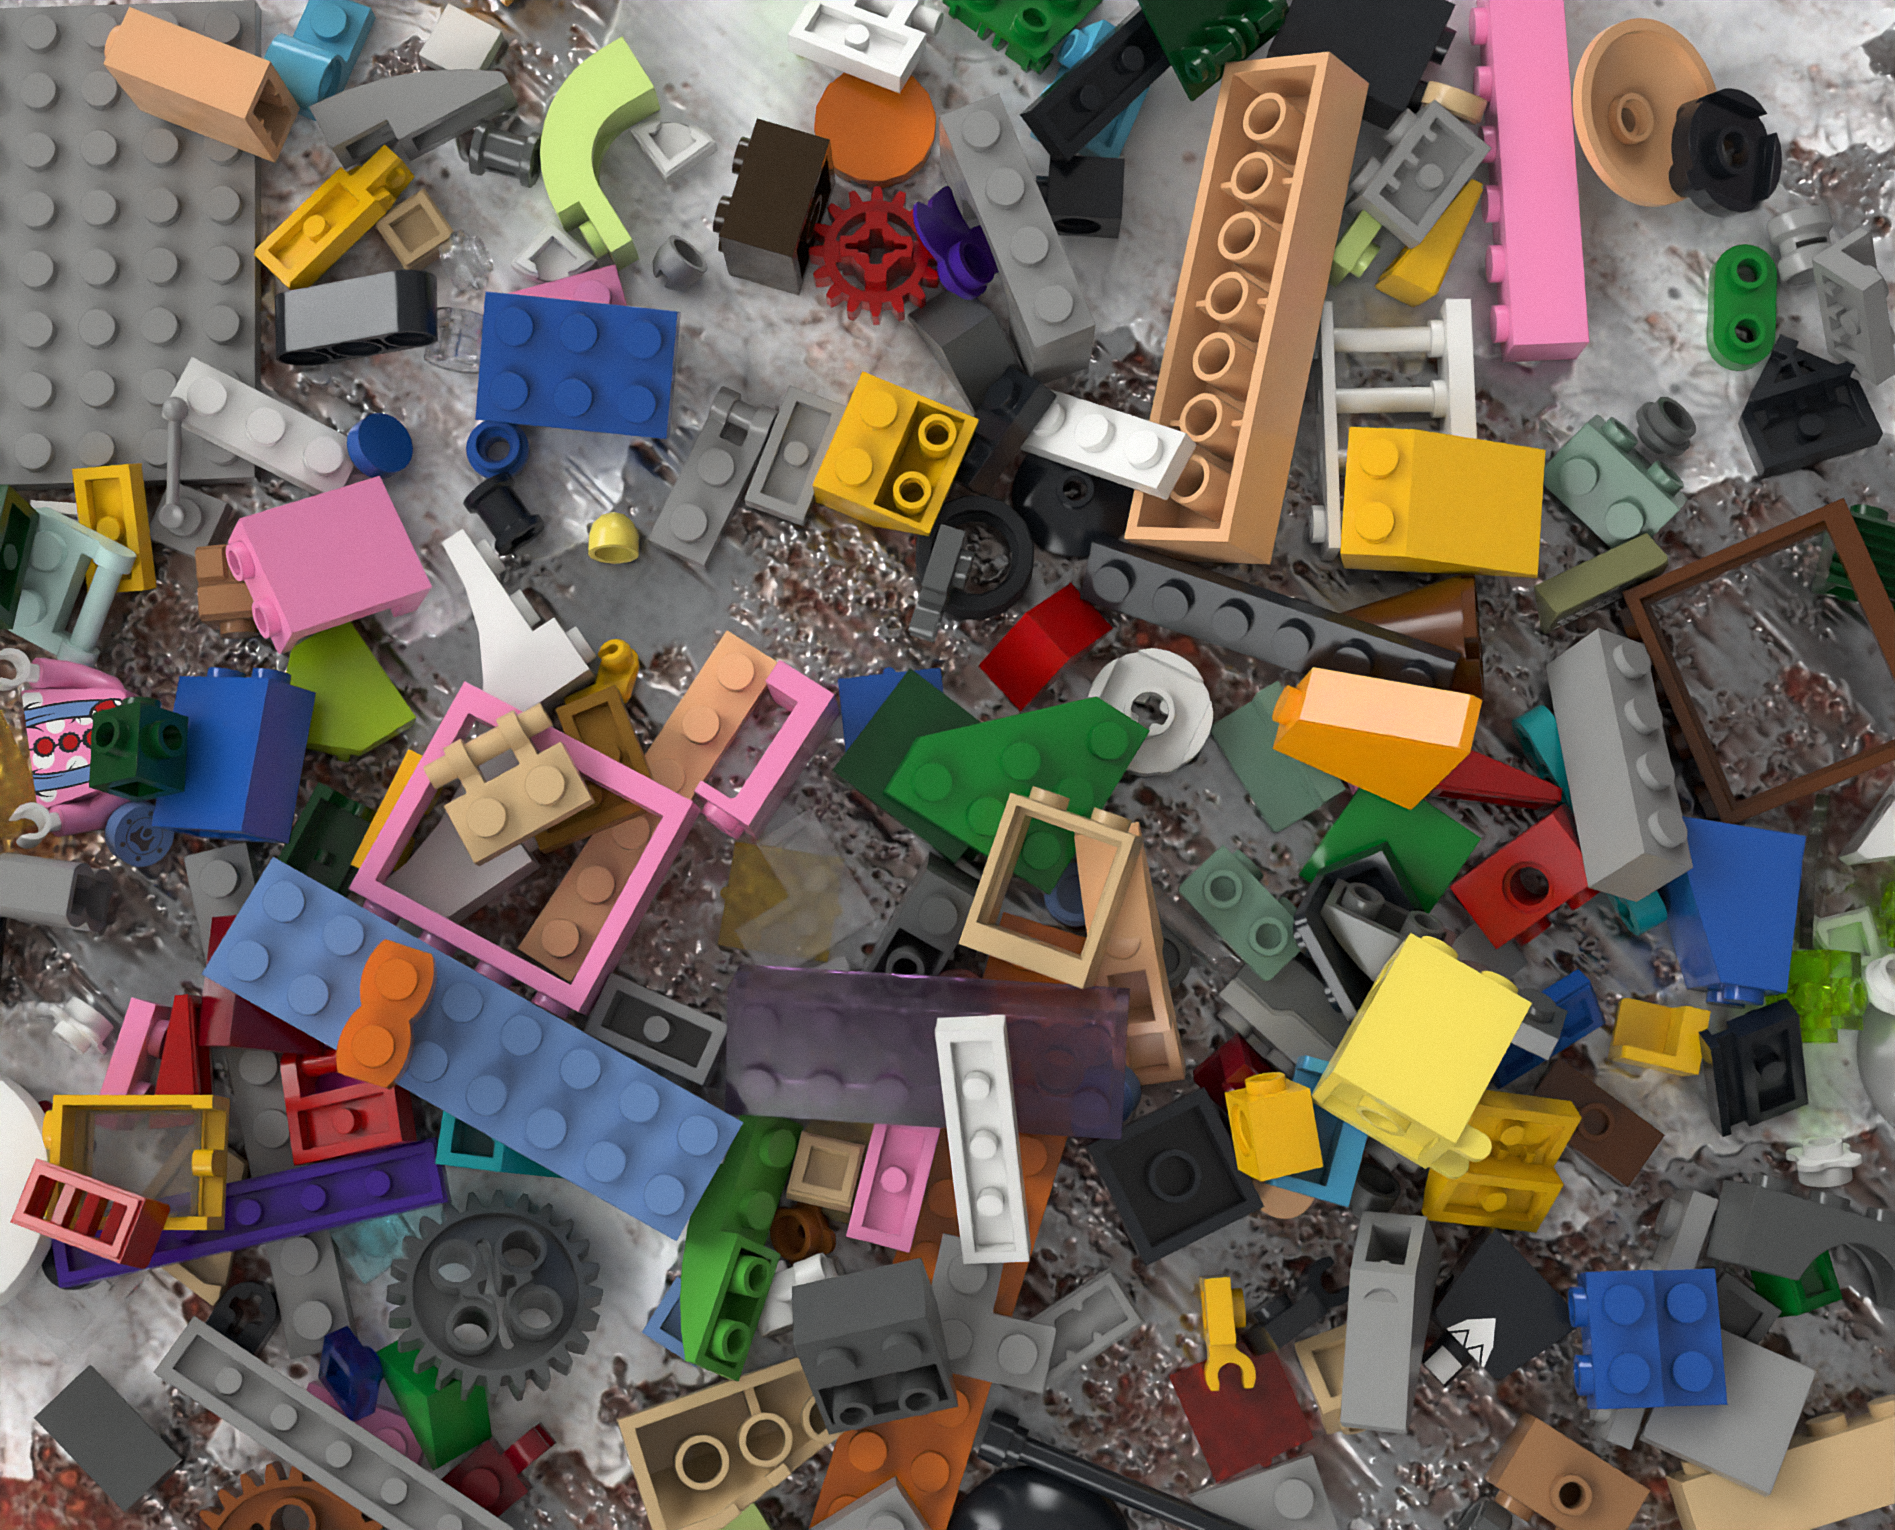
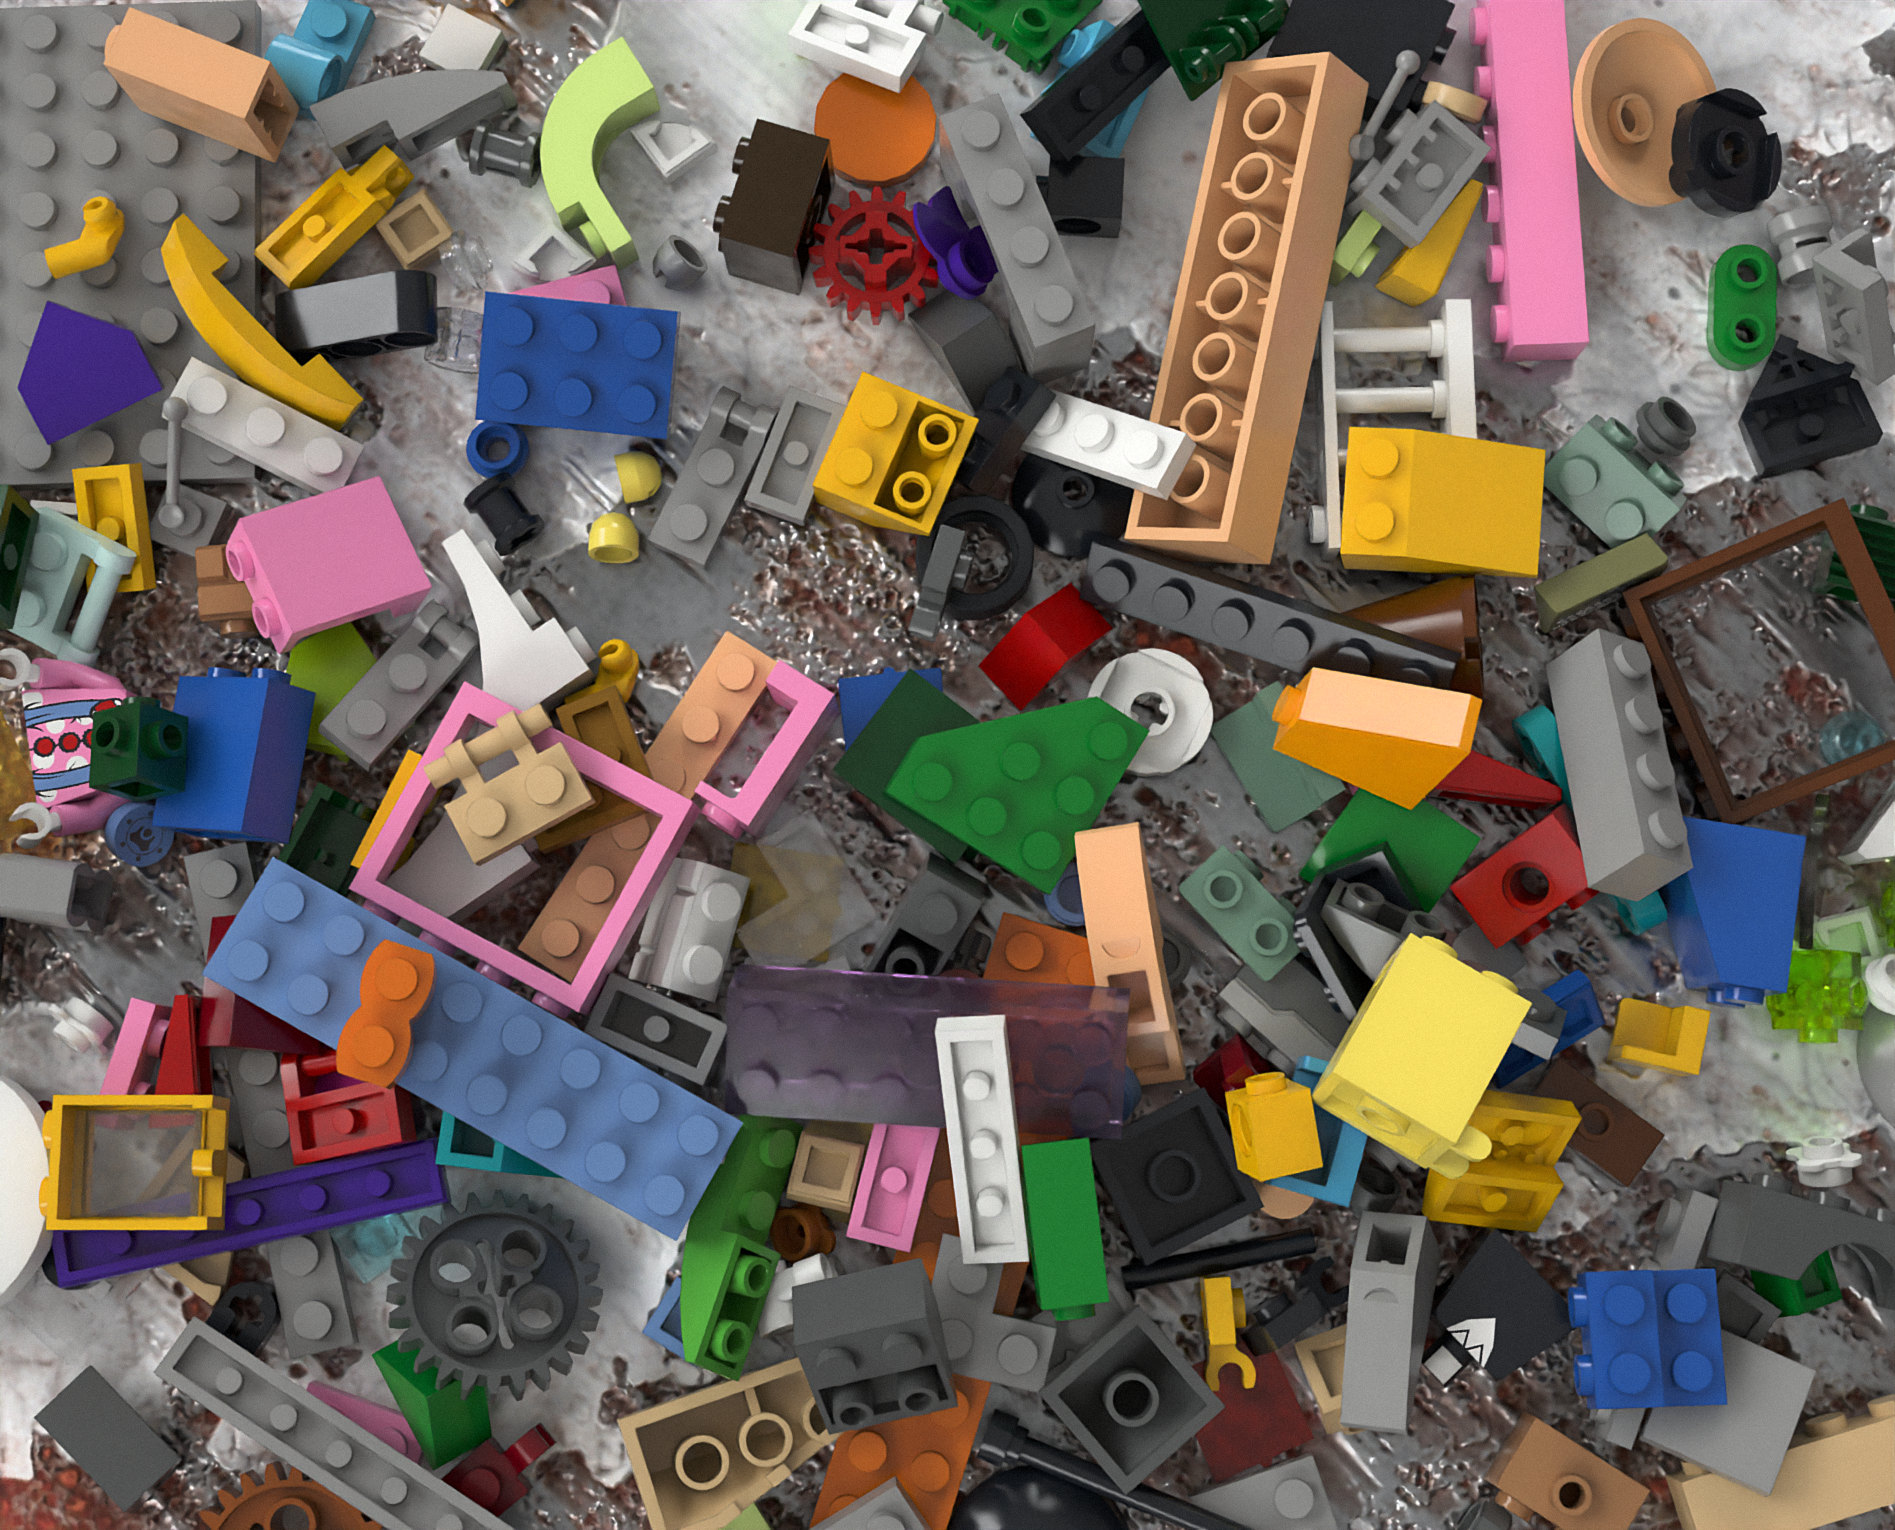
red slope [10,1158,170,1269] -> none
clear blue plate [318,1326,383,1422] -> none
blue tile [347,413,413,479] -> none
tan window [958,786,1145,989] -> none
black plate [1698,998,1809,1137] -> none
none -> dark purple slope [17,300,165,445]
none -> yellow arm [44,196,126,279]
none -> yellow slope [161,214,364,432]
none -> light grey plate [318,599,480,772]
none -> light yellow hinge [614,451,662,504]
none -> white brick [628,857,750,1003]
none -> green window [1020,1138,1110,1321]
none -> dark grey slope [1038,1304,1226,1495]
none -> black bar [1121,1227,1316,1292]
none -> light grey hinge [1349,50,1421,160]
none -> clear light blue plate [1819,711,1885,765]

